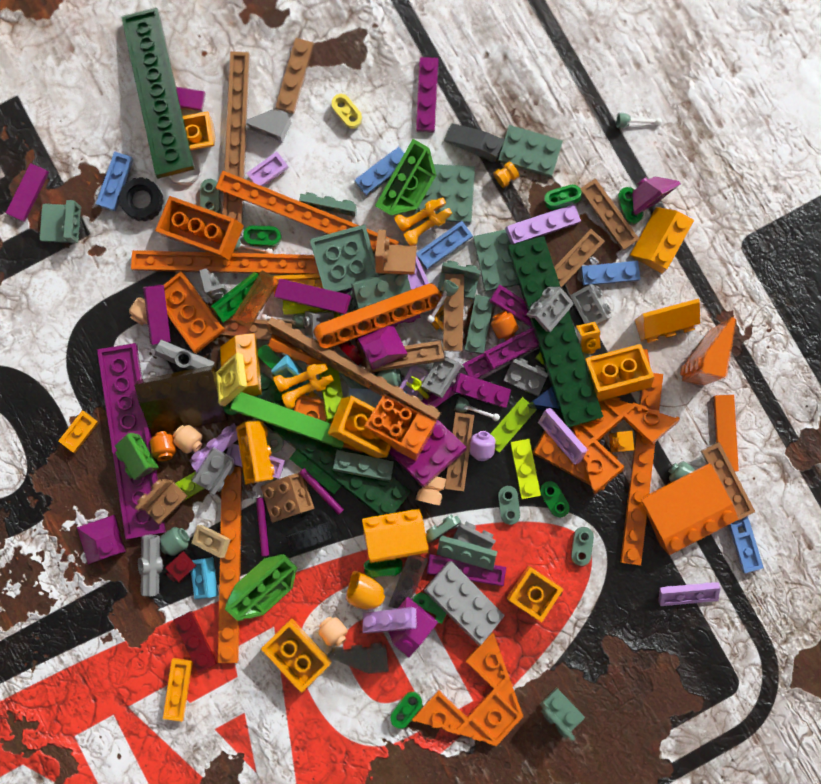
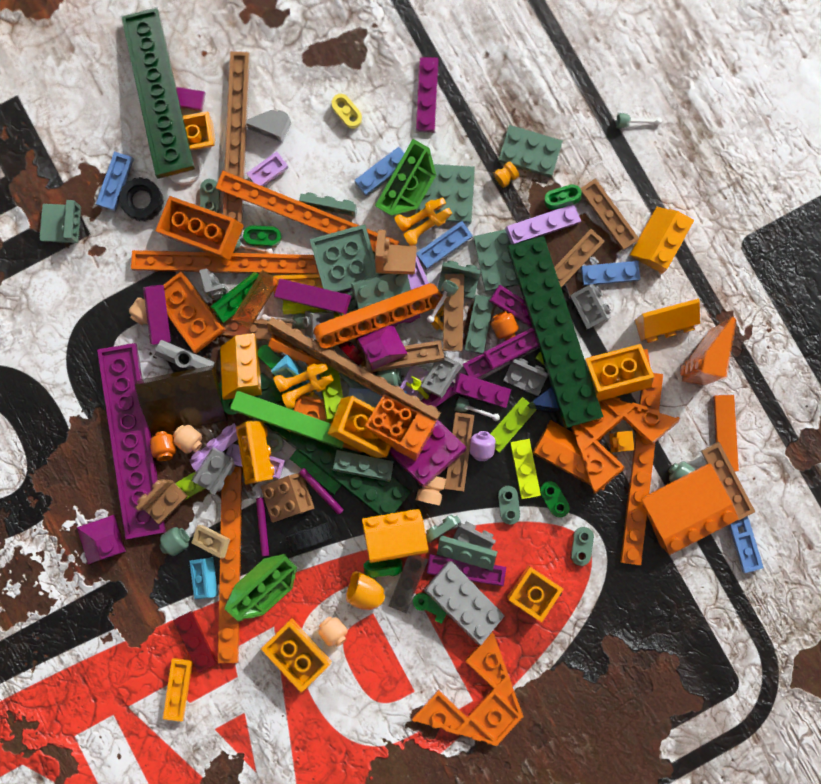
magenta tile [6,163,49,222] -> none
light orange plate [59,411,99,453] -> none
bright green slope [115,433,159,480] -> none
light grey piece [138,534,163,596] -> none
dark red bracket [165,551,197,583] -> none
light yellow tile [216,352,247,406] -> none
medium nougat plate [276,37,314,114] -> none
clear smoke slope [327,642,389,674] -> none
lavender plate [363,607,416,634] -> none
magenta slope [388,597,438,658] -> none
green plate [390,691,422,729] -> none
dark grey slope [444,123,504,163] -> none
light grey bracket [527,287,574,332] -> none
lavender plate [538,408,588,465] -> none
sand green bracket [540,687,585,741] -> none
light orange brick [576,322,601,354] -> none
green plate [617,187,643,225] -> none
magenta slope [633,176,681,215] -> none
lavender plate [659,582,721,606] -> none

